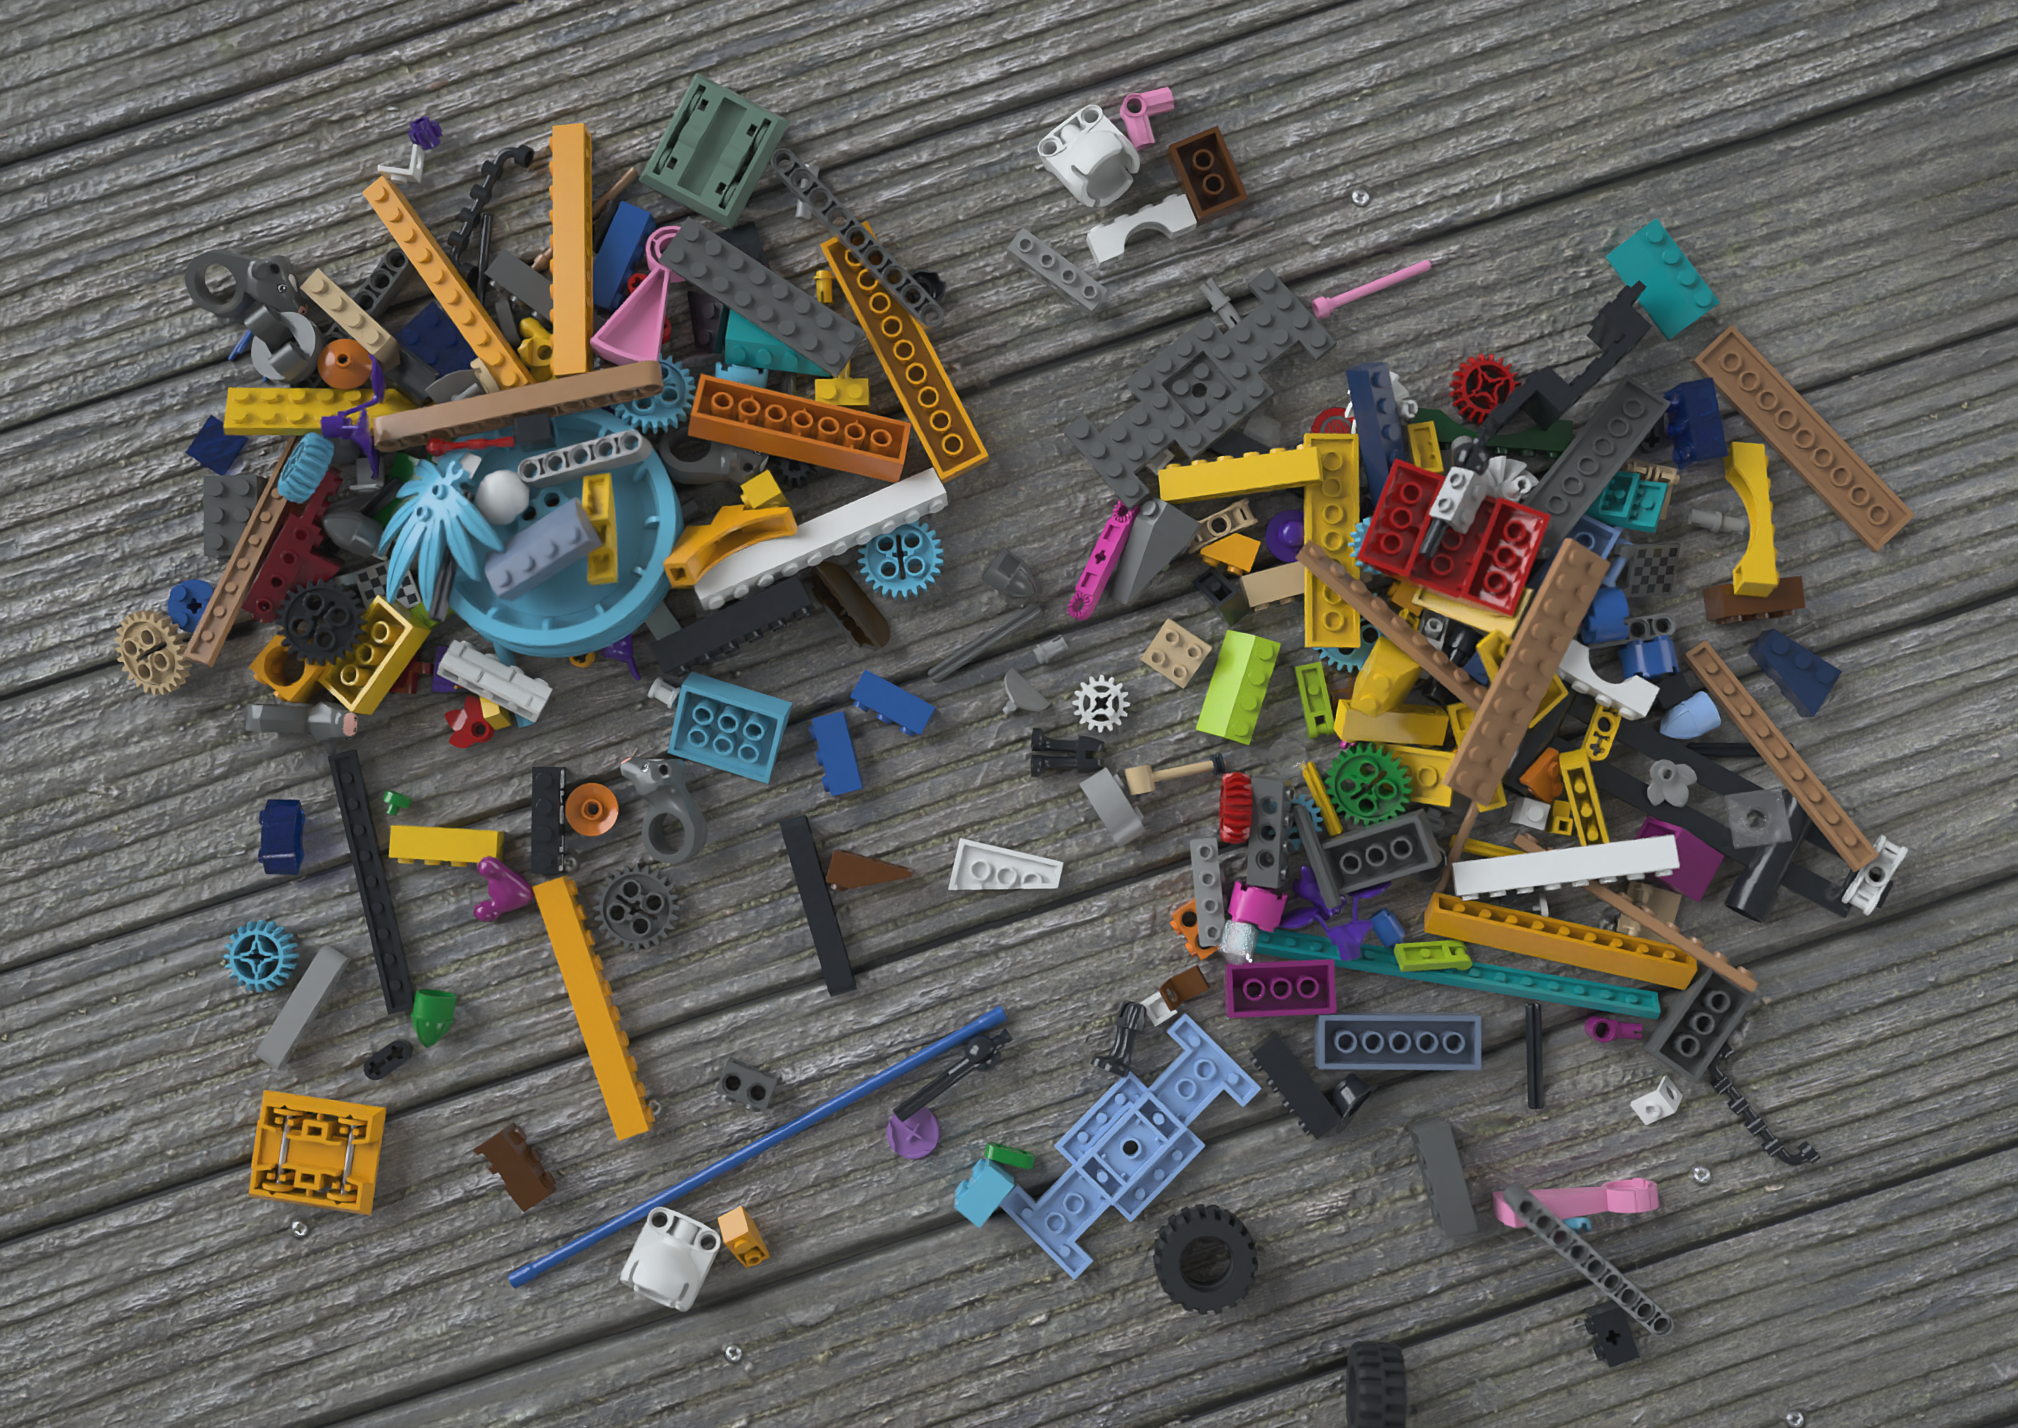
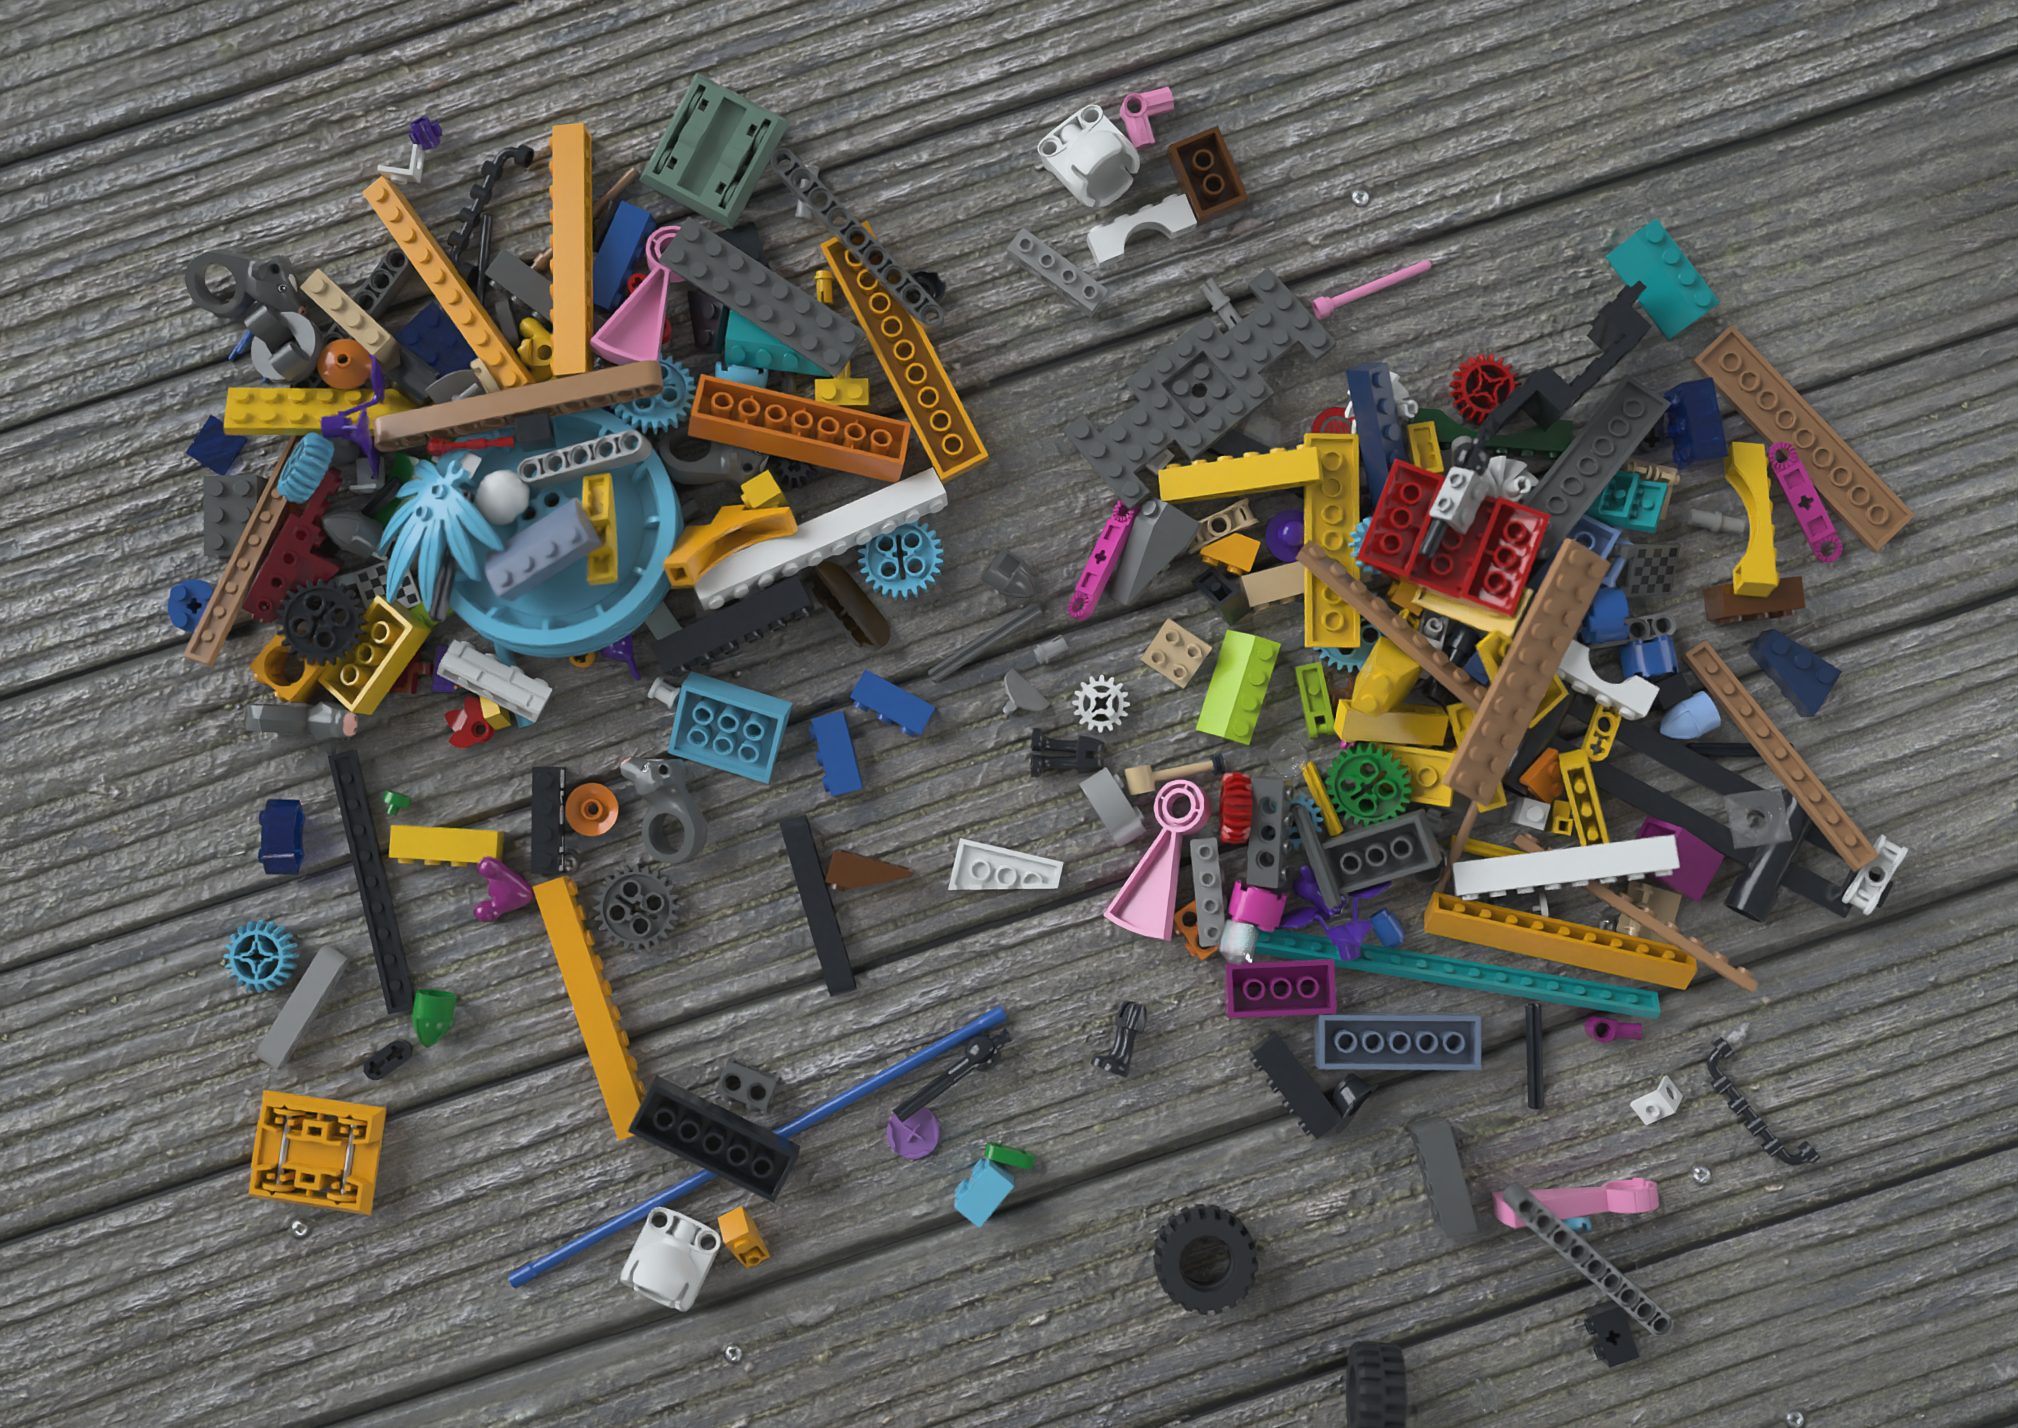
tan gear [114,609,192,695] -> none
reddish brown wedge [473,1122,556,1212] -> none
light blue piece [999,1012,1262,1280] -> none
white plate [1141,991,1178,1026] -> none
reddish brown bracket [1158,965,1210,1012] -> none
lime plate [1393,940,1473,972] -> none
dark grey brick [1641,962,1757,1084] -> none
light grey plate [1647,759,1697,807] -> none
none -> black brick [627,1075,800,1203]
none -> bright pink piece [1104,779,1211,941]
none -> dark pink piece [1767,442,1843,562]

